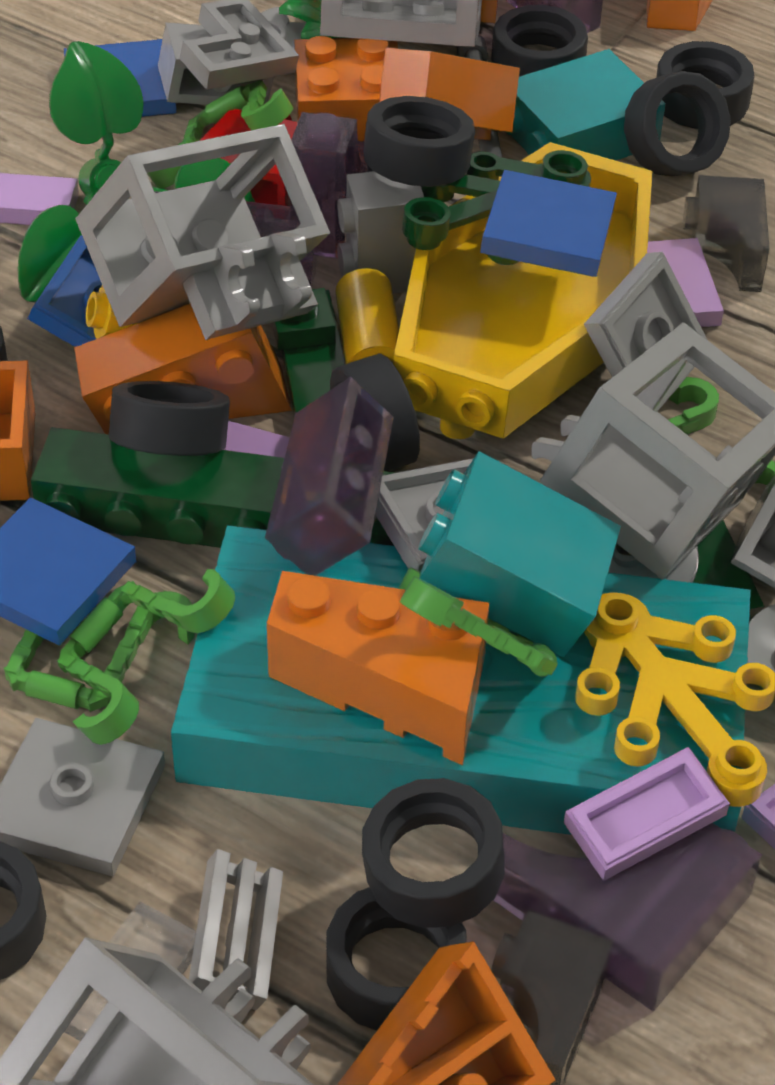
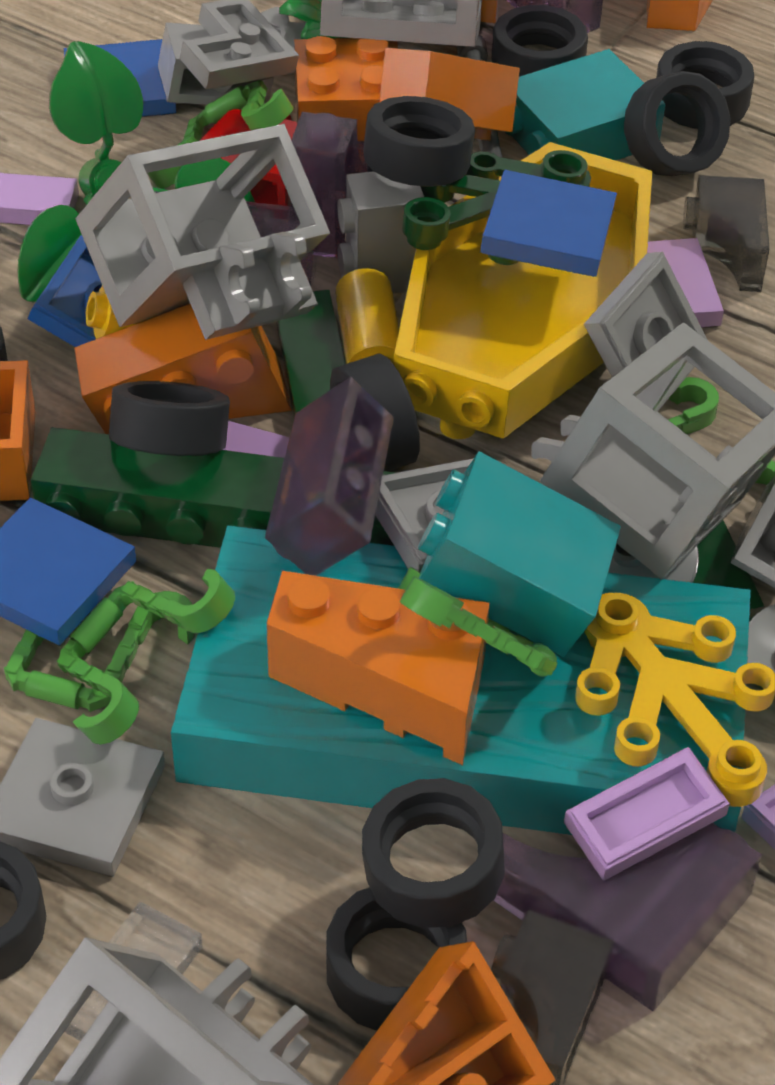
light grey tile [189,849,283,1010] -> none
dark green plate [271,288,336,350] -> none

